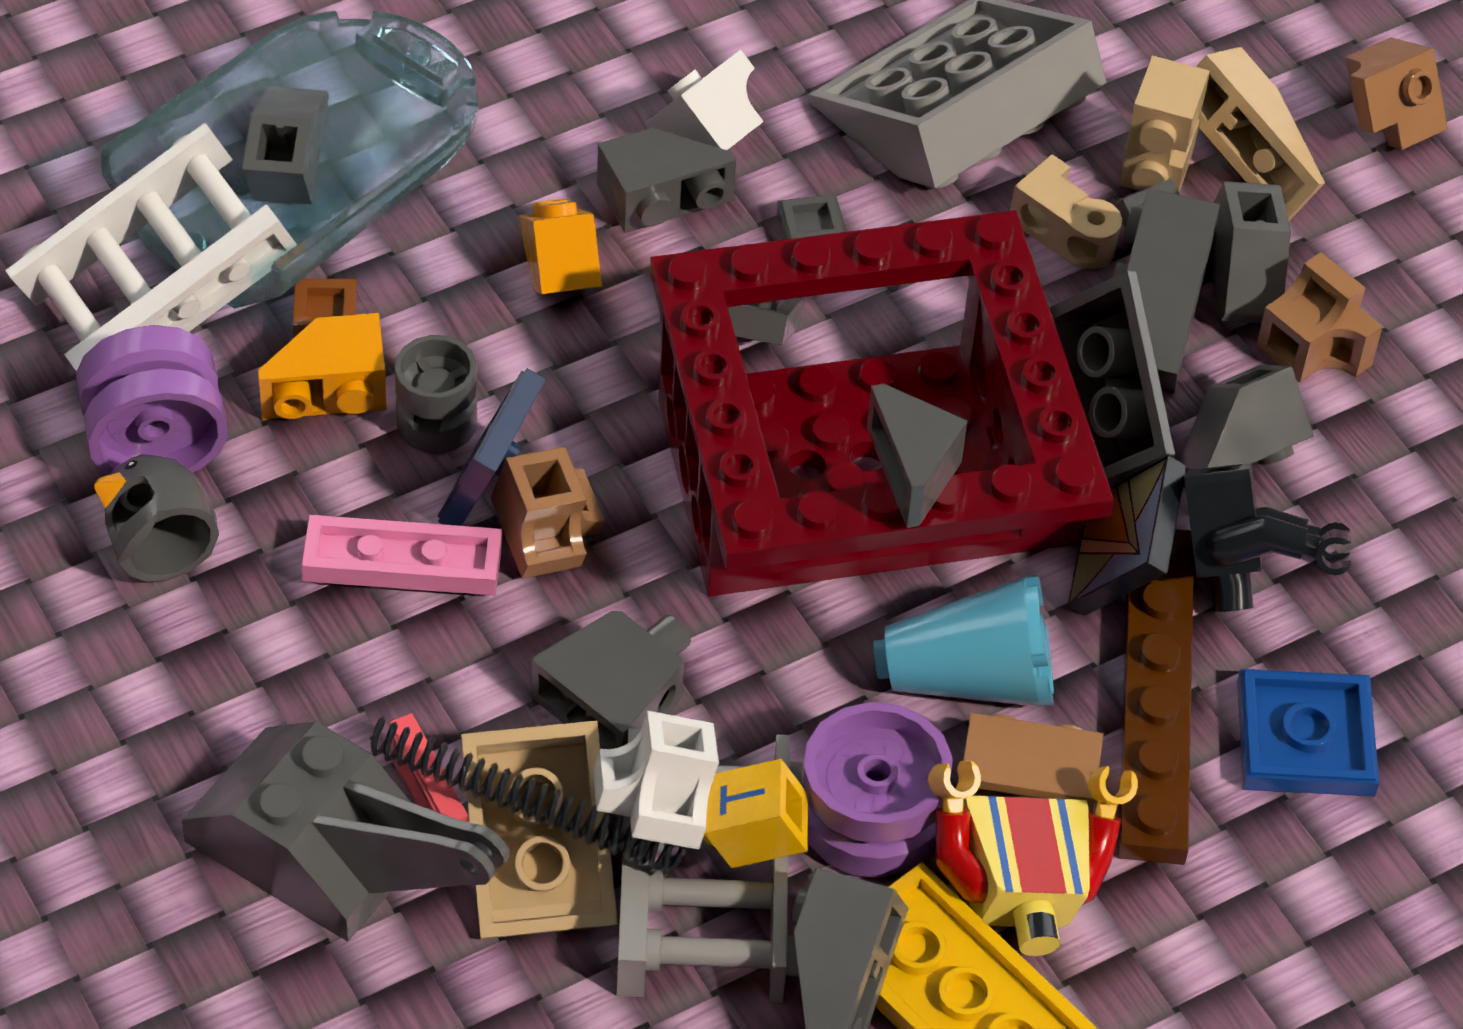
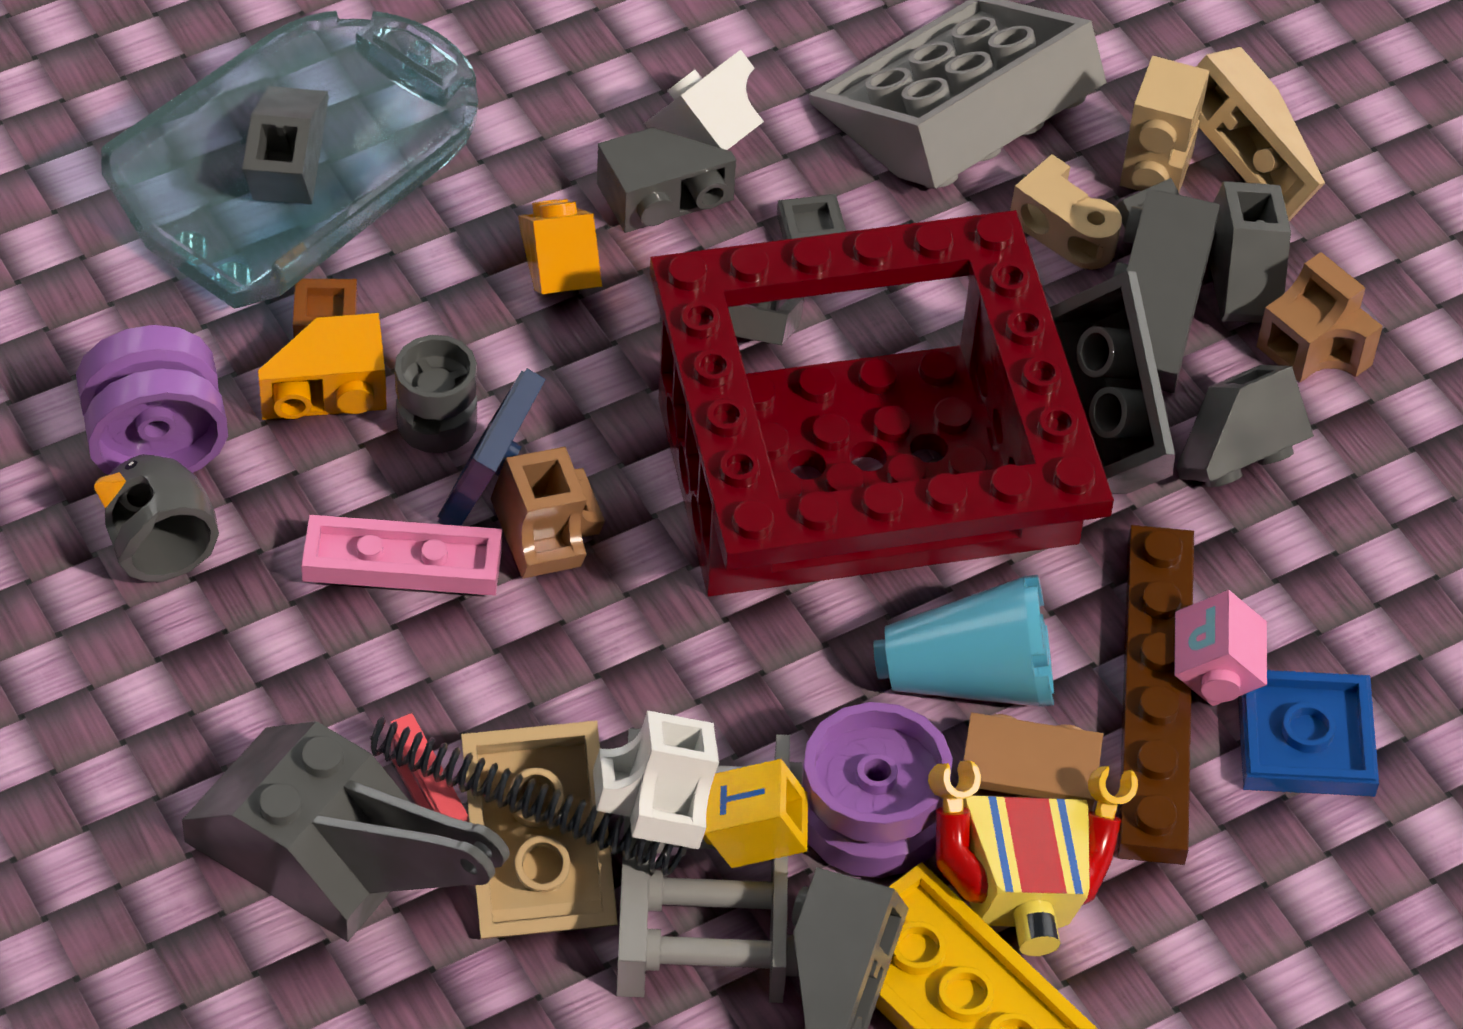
white fence [5,123,300,371] -> none
dark grey torso [531,611,691,749] -> none
dark grey slope [867,384,967,528] -> none
tile [1067,455,1186,616] -> none
black torso [1184,462,1352,612] -> none
medium nougat brick [1345,37,1448,150] -> none
none -> bright pink brick [1174,590,1267,706]

